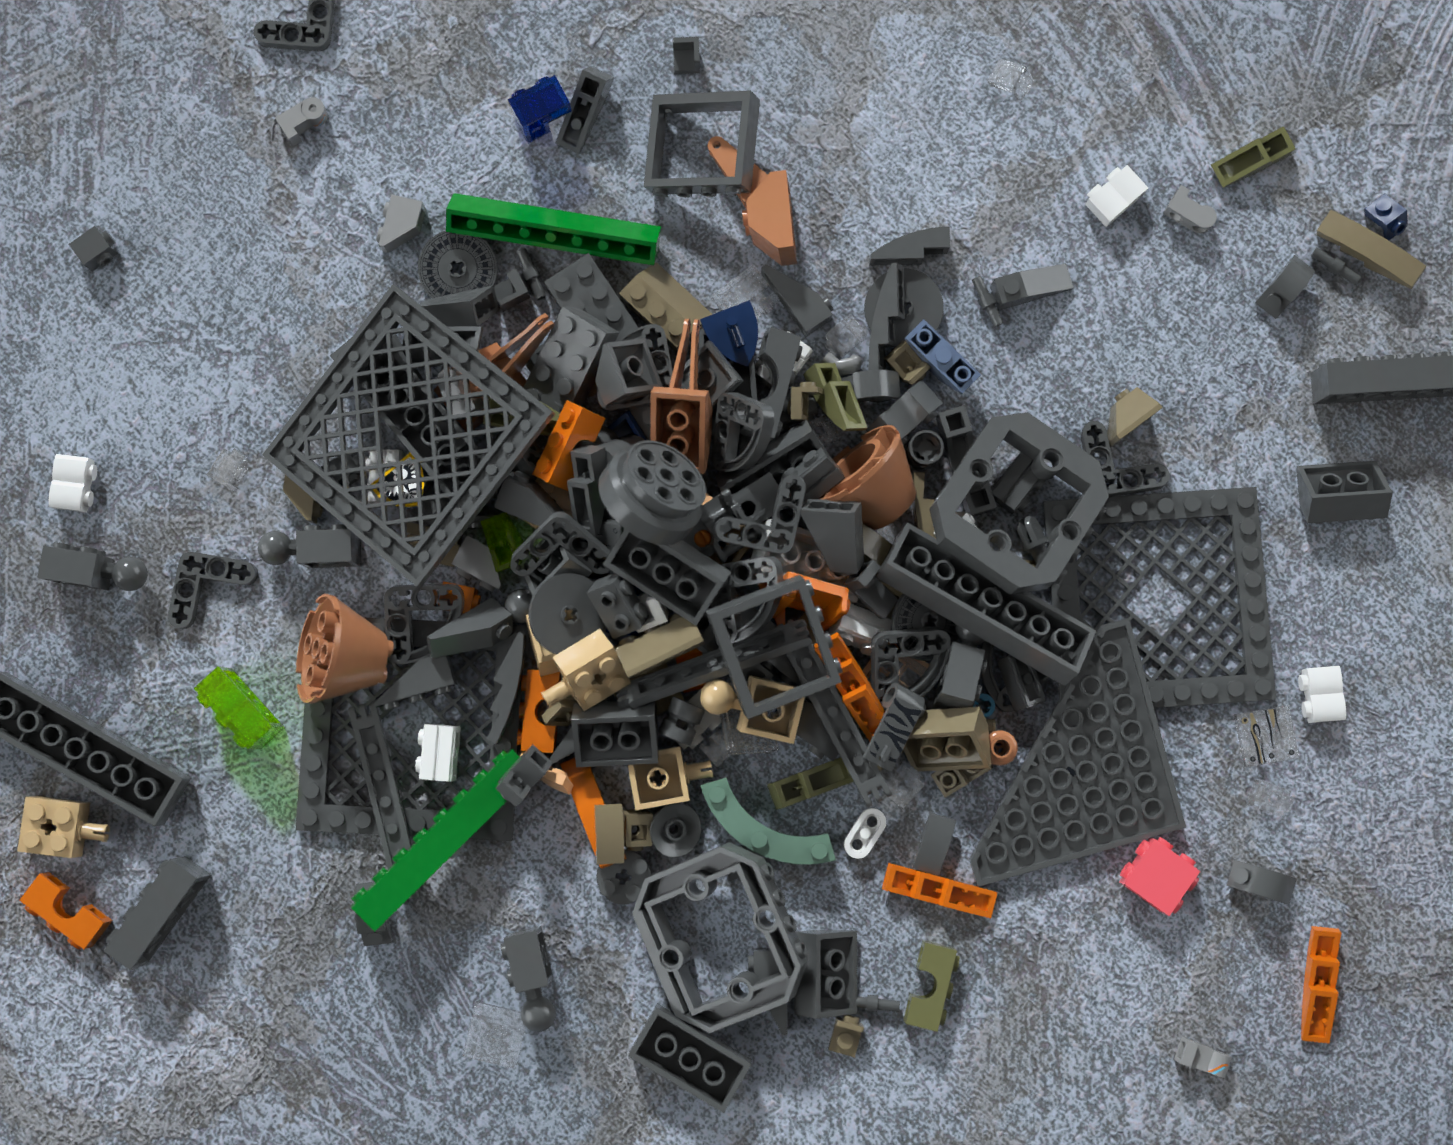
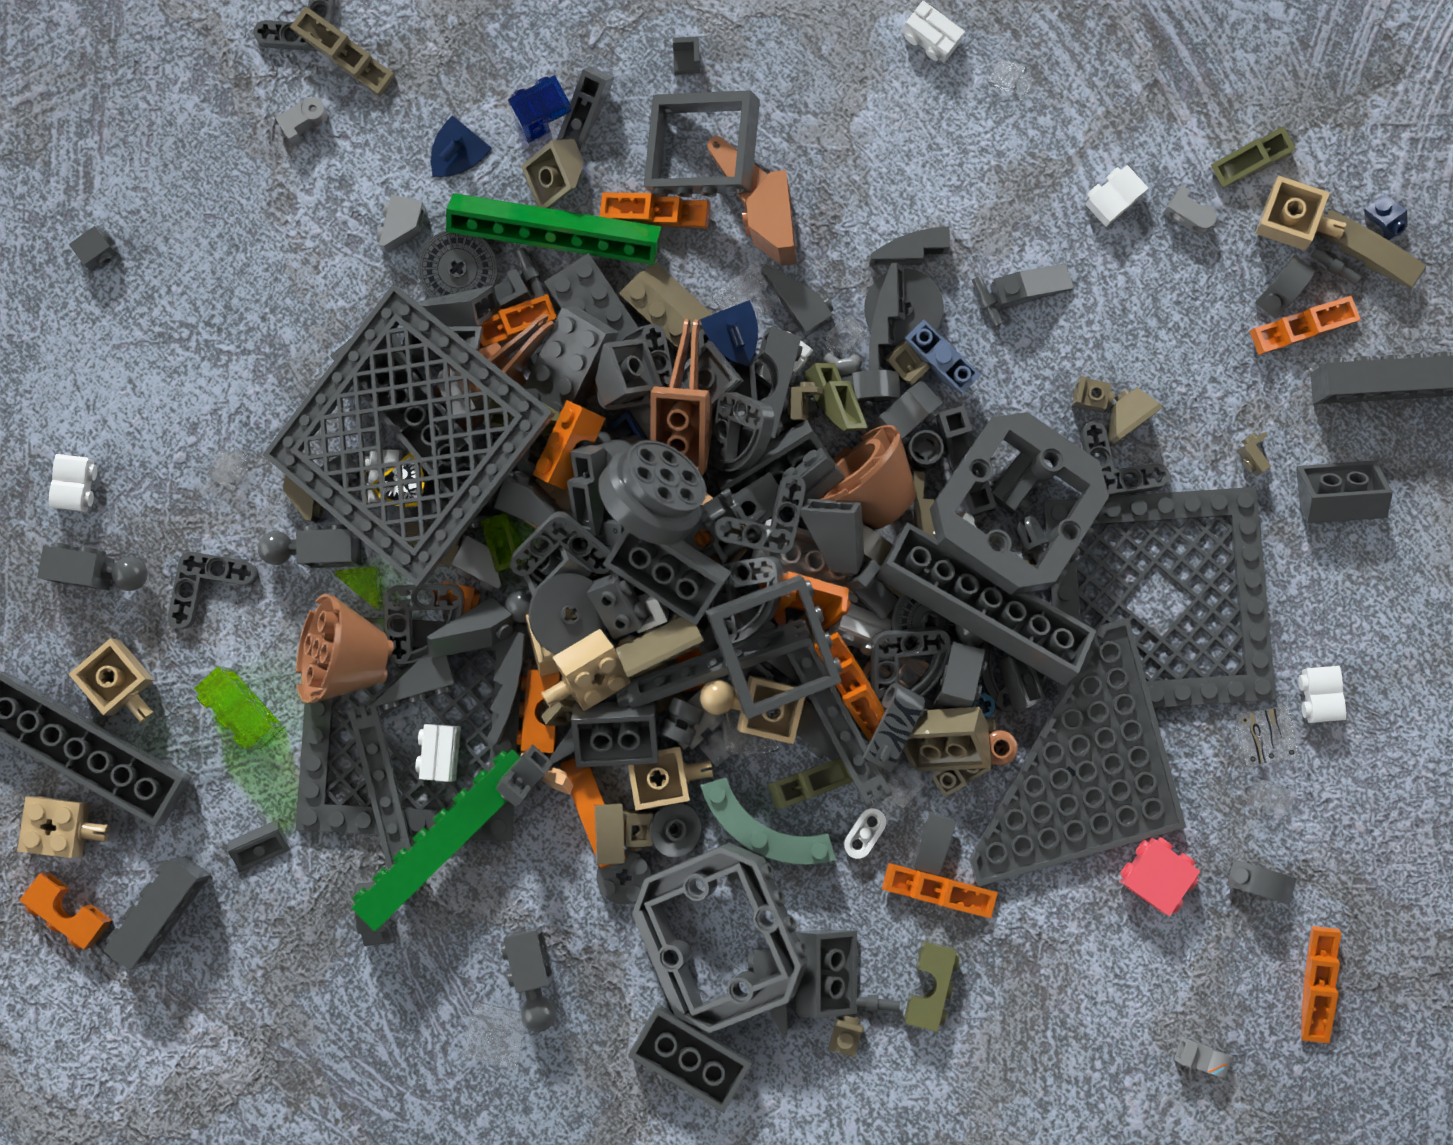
none -> tan brick [69,638,155,724]
none -> dark grey slope [228,820,290,872]
none -> dark tan slope [290,6,395,97]
none -> clear neon green slope [334,567,383,611]
none -> dark blue shield [430,115,492,177]
none -> orange slope [479,294,557,349]
none -> dark tan slope [521,139,584,208]
none -> orange slope [599,193,711,229]
none -> white brick [903,0,965,63]
none -> dark tan brick [1071,376,1115,413]
none -> dark tan bracket [1237,432,1272,476]
none -> orange slope [1249,296,1361,355]
none -> tan brick [1255,175,1346,251]

